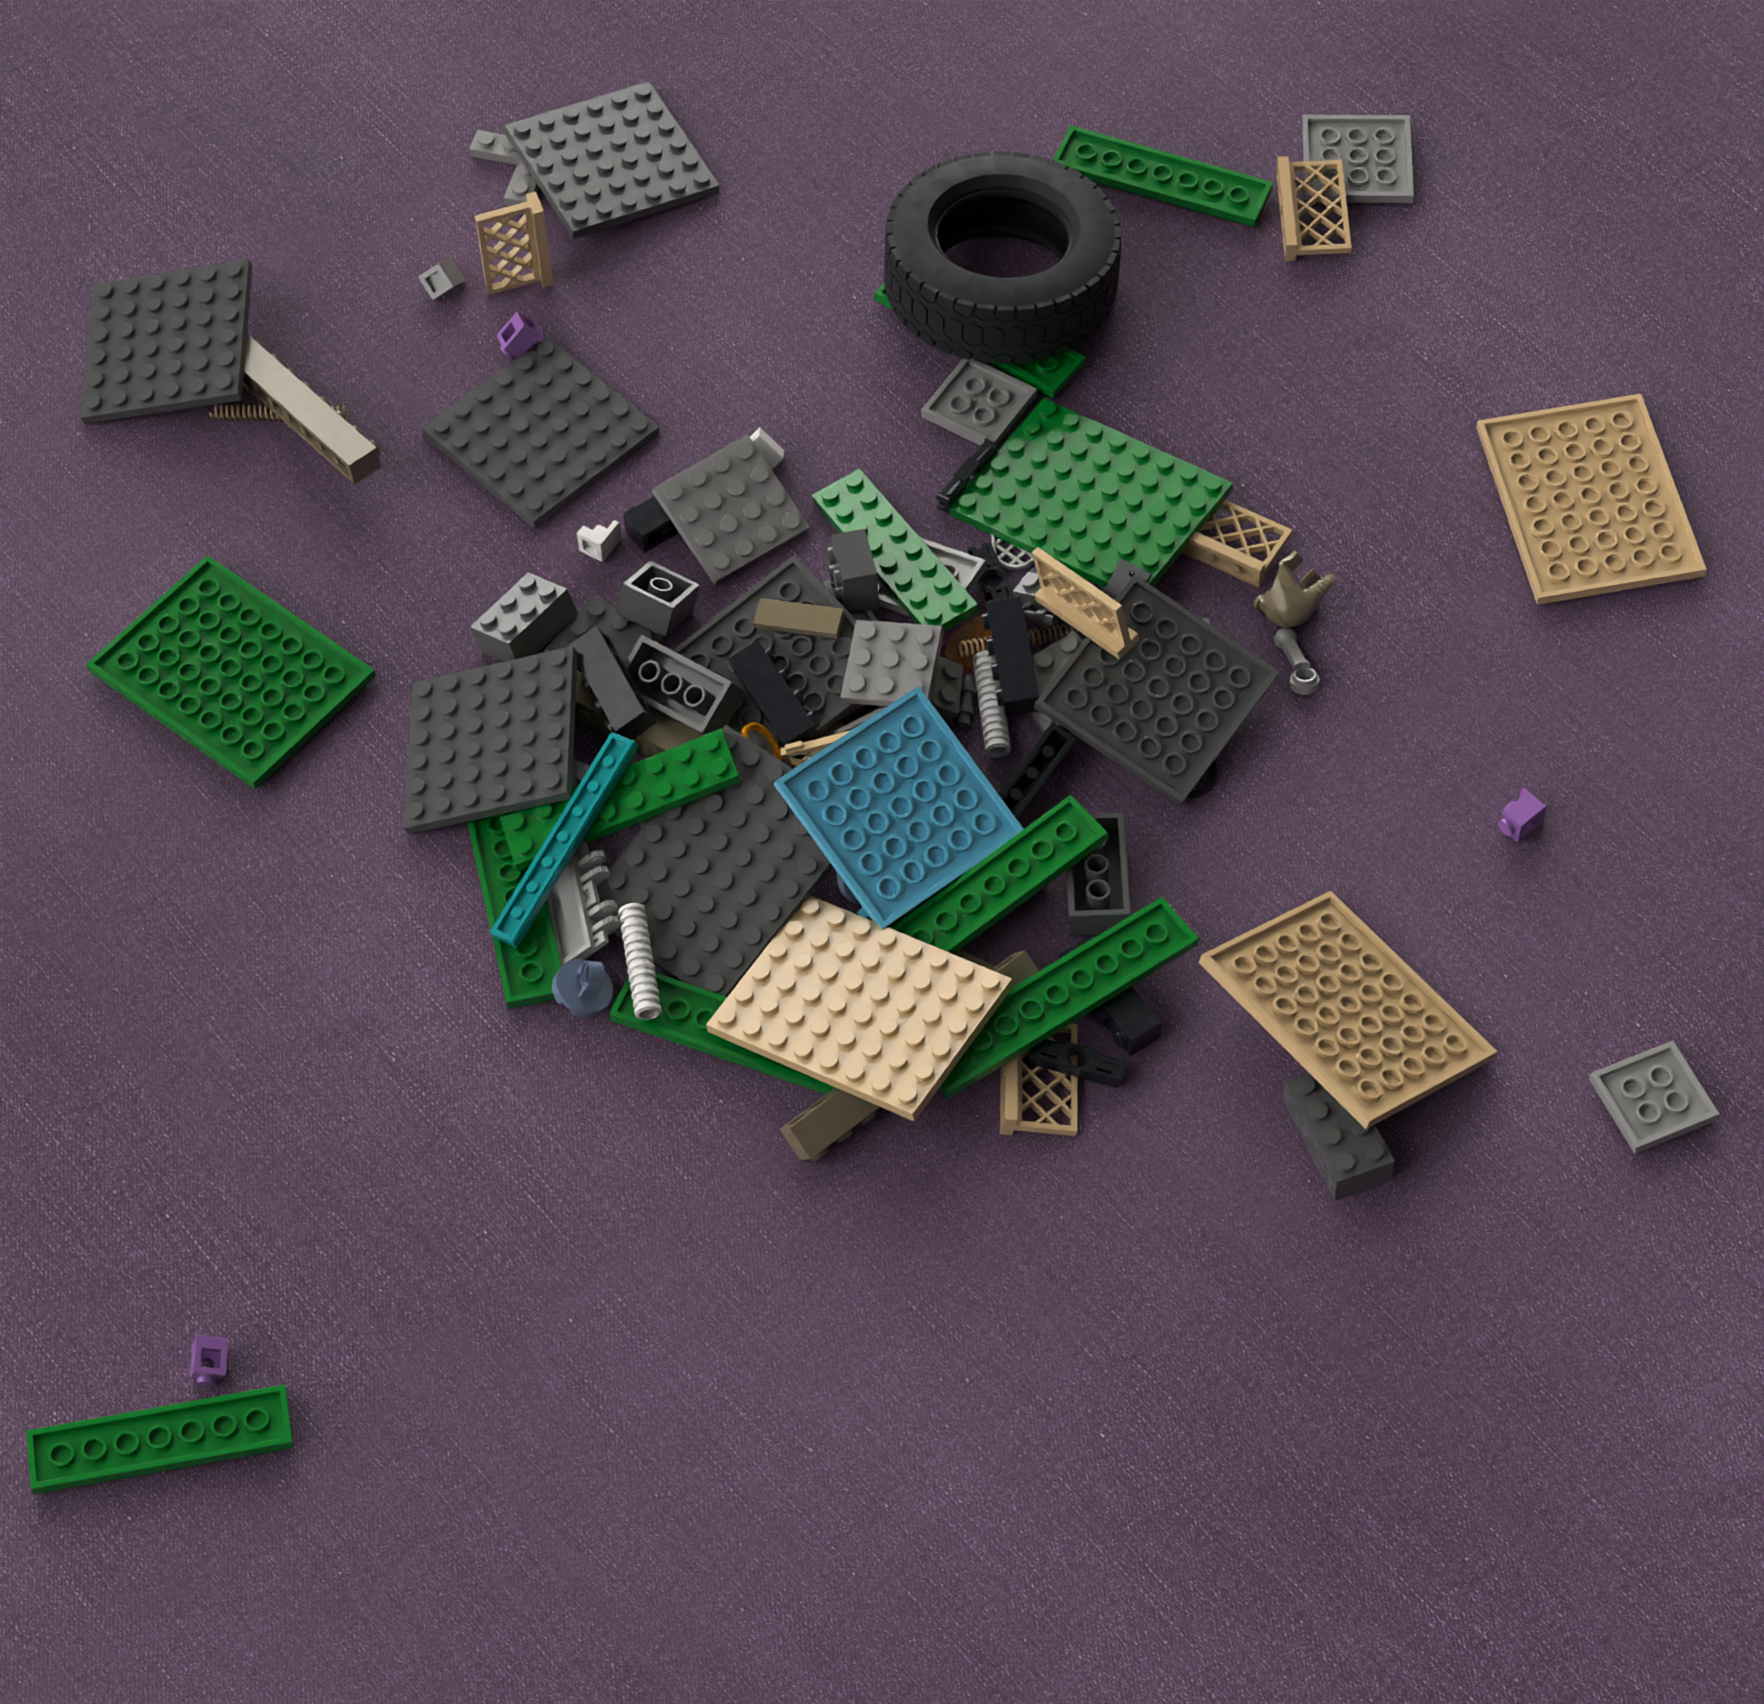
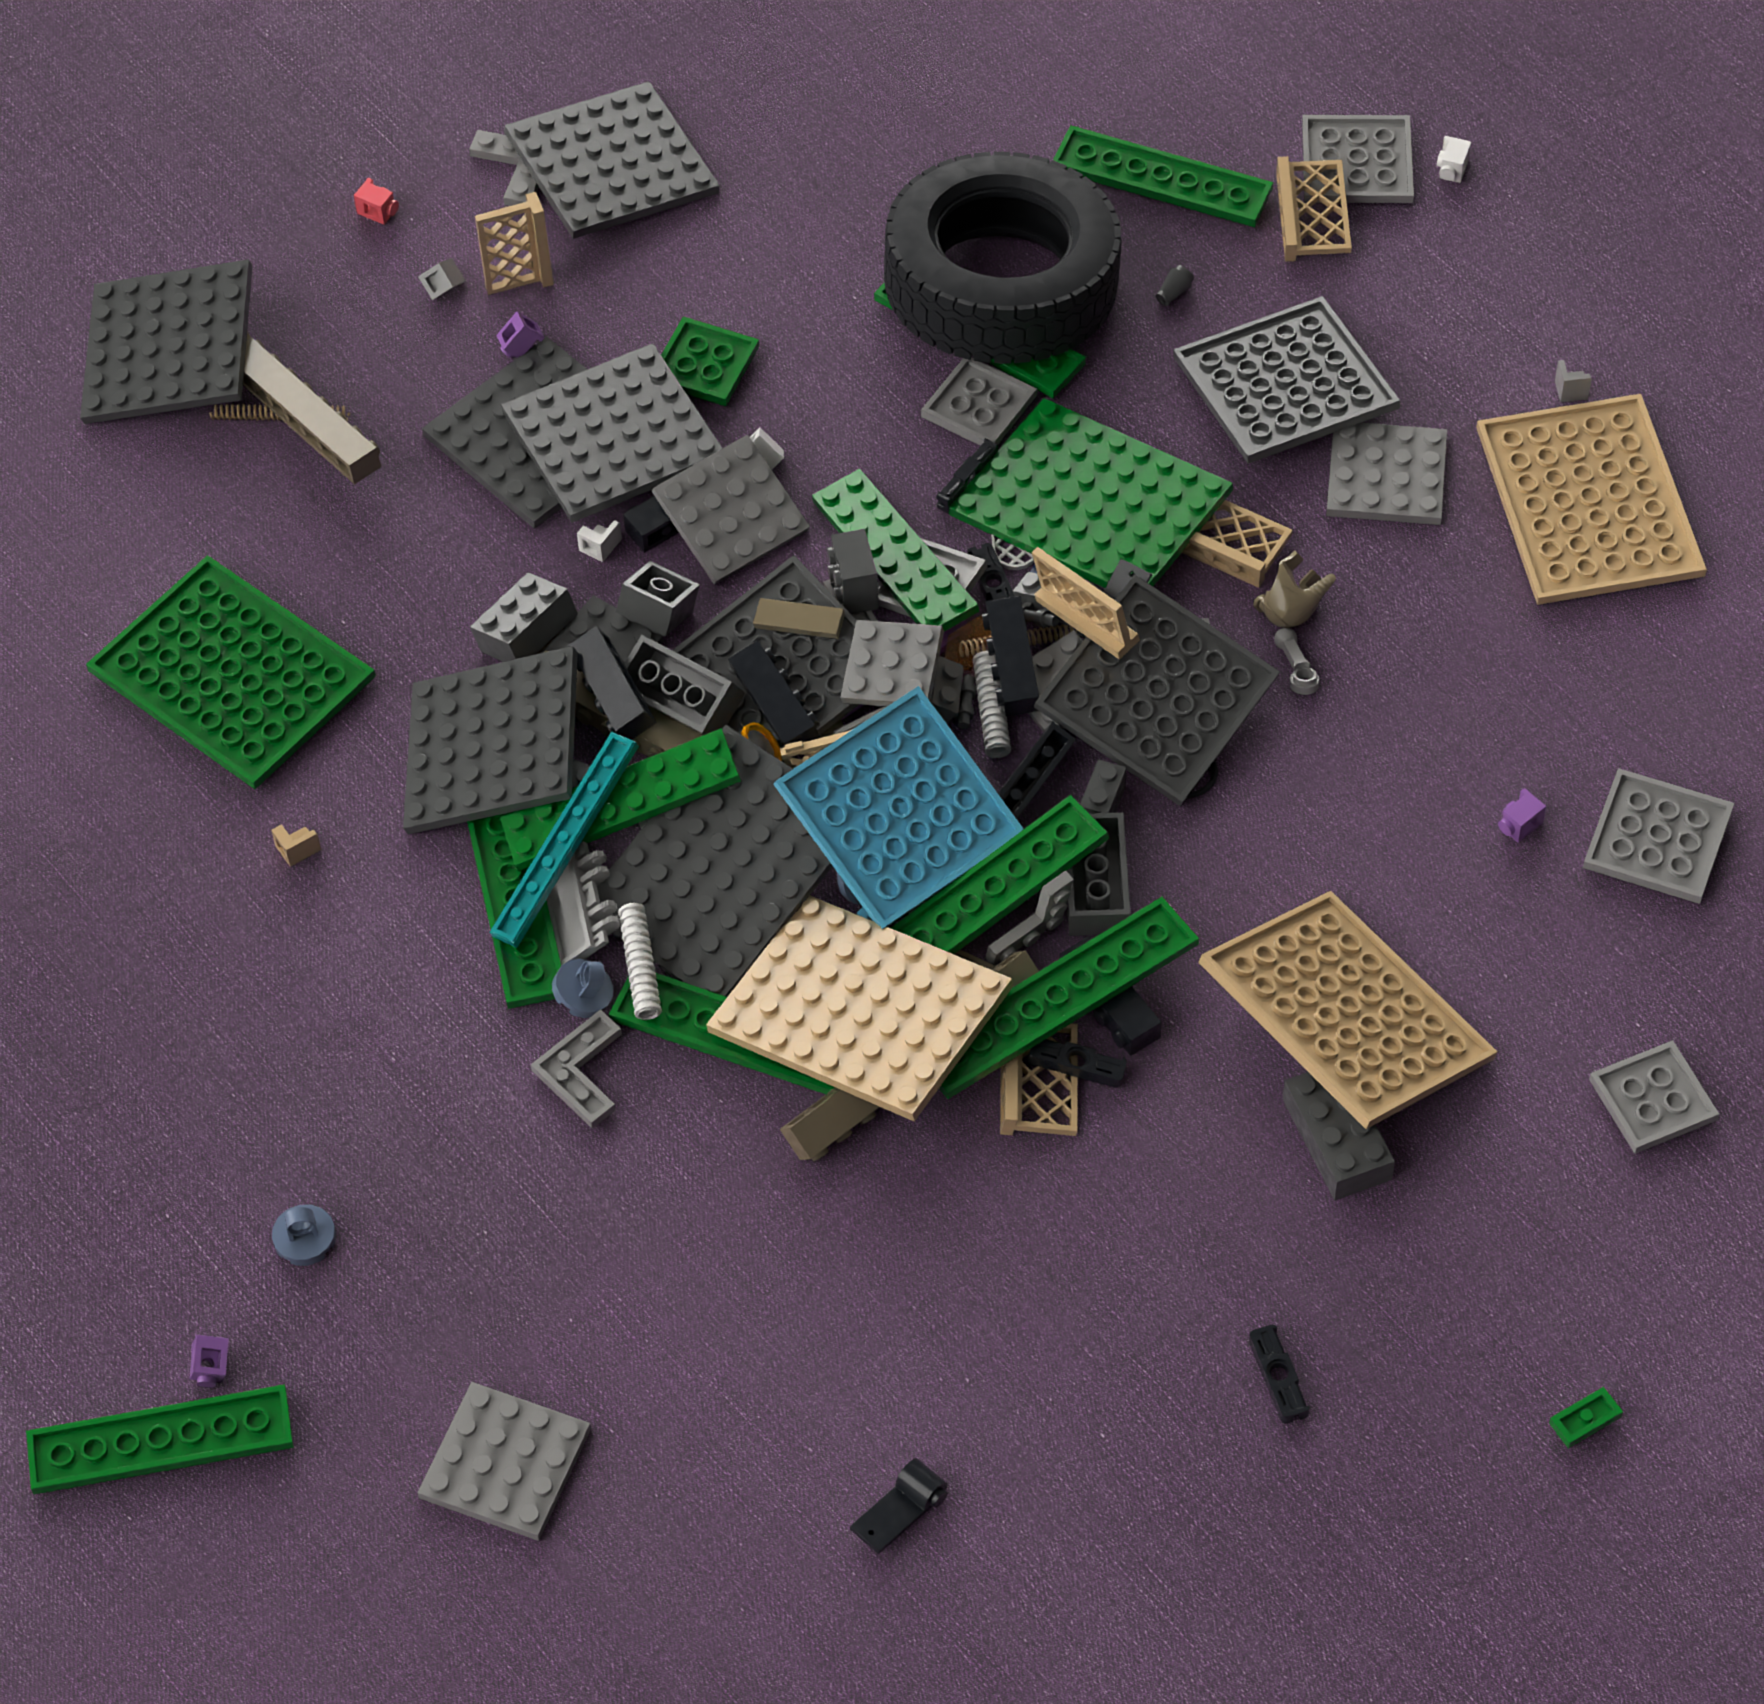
none -> tan panel [271,824,321,867]
none -> sand blue tile [272,1205,336,1266]
none -> coral brick [354,178,399,225]
none -> light grey plate [417,1382,591,1541]
none -> plate [501,343,723,523]
none -> light grey plate [531,1009,622,1129]
none -> green plate [661,316,760,406]
none -> black door [850,1458,948,1554]
none -> light grey plate [985,871,1074,966]
none -> dark grey brick [1080,759,1126,814]
none -> dark grey cone [1155,265,1194,306]
none -> dark grey plate [1173,296,1400,464]
none -> black piece [1249,1324,1310,1424]
none -> light grey plate [1326,423,1447,525]
none -> white brick [1437,136,1471,183]
none -> green plate [1549,1387,1623,1449]
none -> light grey panel [1555,360,1592,402]
none -> light grey plate [1583,768,1734,904]

